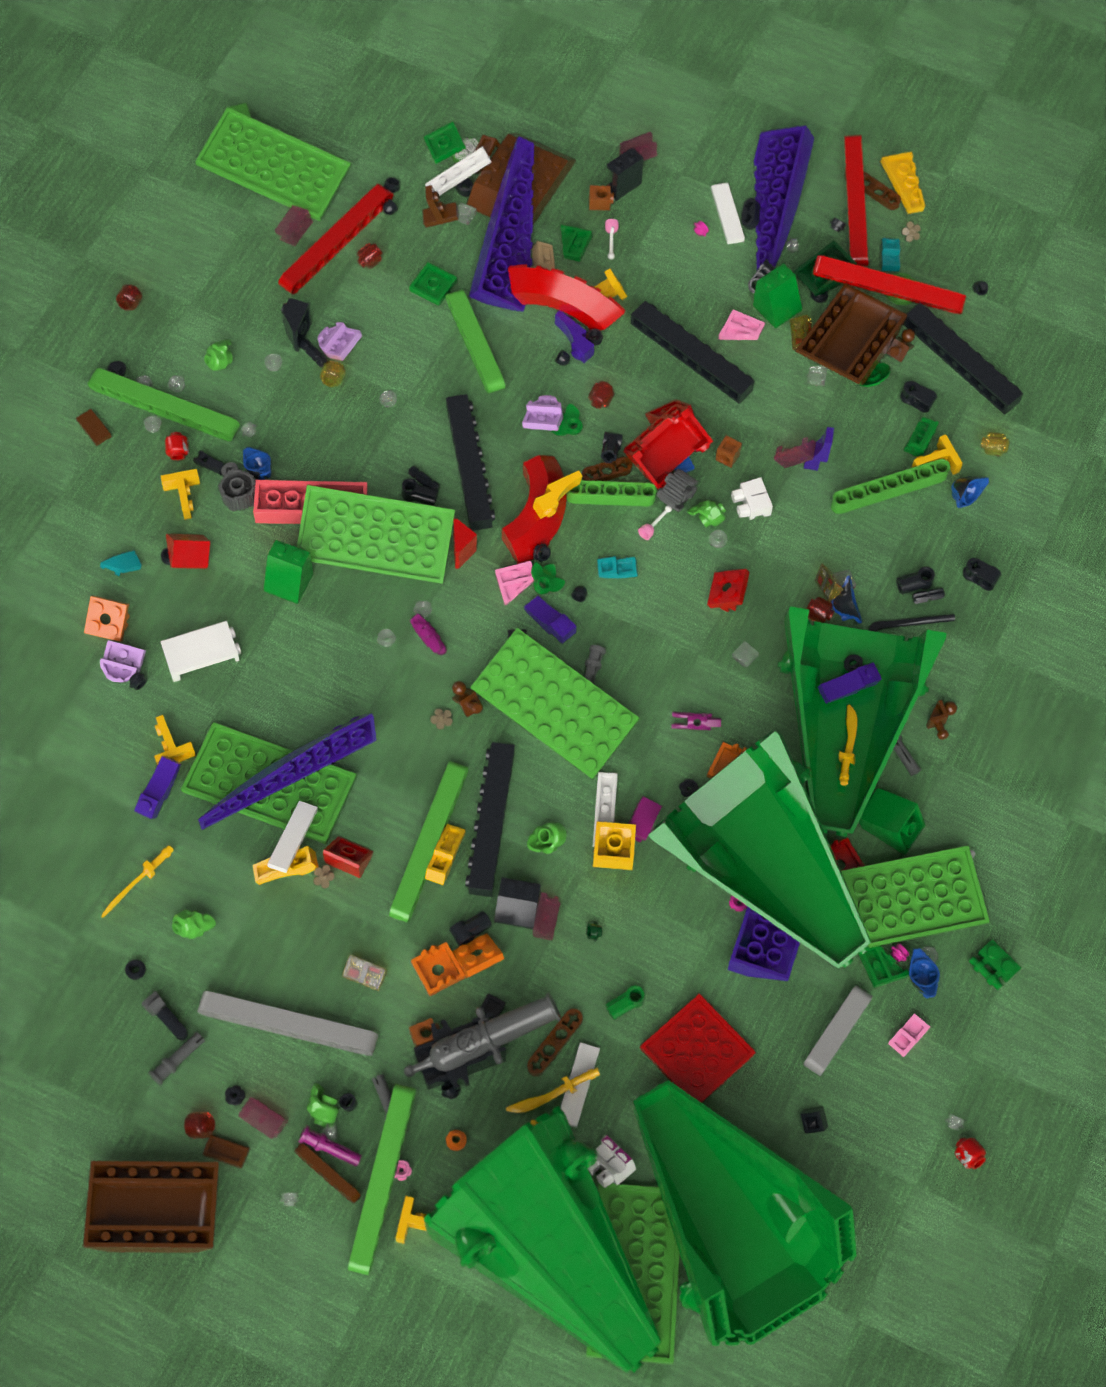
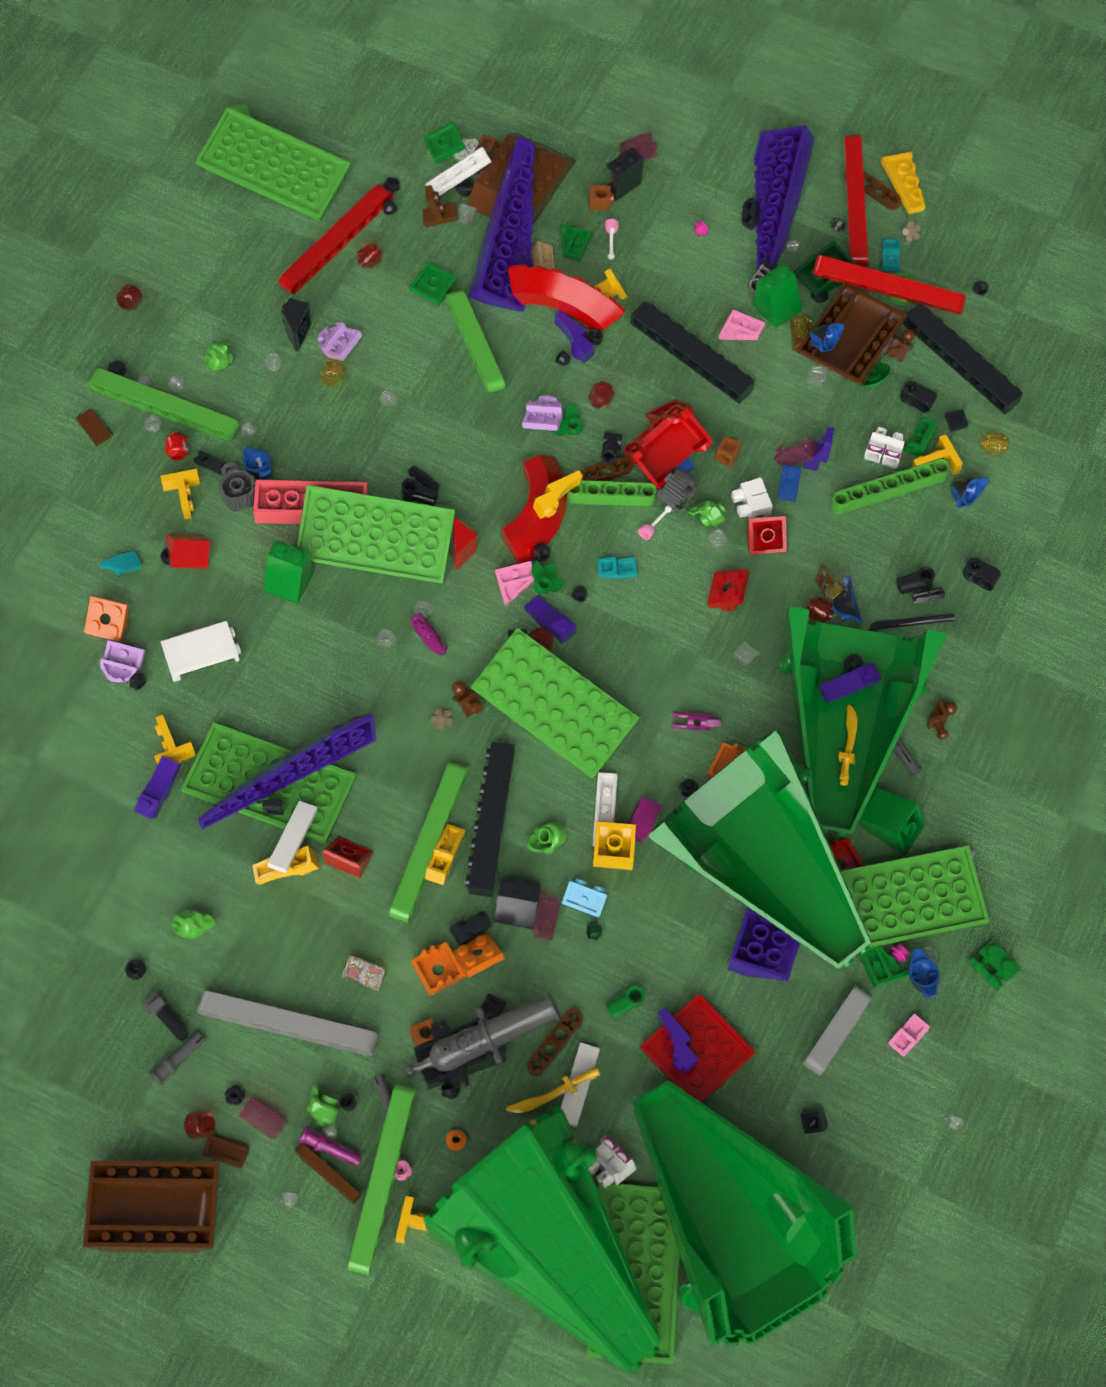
yellow sword [101,845,174,918] -> none
clear pink hinge [275,205,313,247] -> none
black axle [300,339,328,368] -> none
dark tan plant [313,865,334,888] -> none
black brick [446,394,495,531] -> none
dark grey pin [584,645,606,684] -> none
white tile [711,183,745,244] -> none
dark pink plate [729,896,748,912] -> none
red head [954,1137,986,1169] -> none
none -> black tile [262,800,284,815]
none -> clear red head [529,628,553,651]
none -> medium azure bracket [562,878,609,917]
none -> dark purple slope [657,1008,699,1075]
none -> red slope [746,515,787,555]
none -> blue plate [777,464,802,502]
none -> blue hat [810,323,844,352]
none -> white hips [864,427,904,469]
none -> black tile [945,410,969,432]

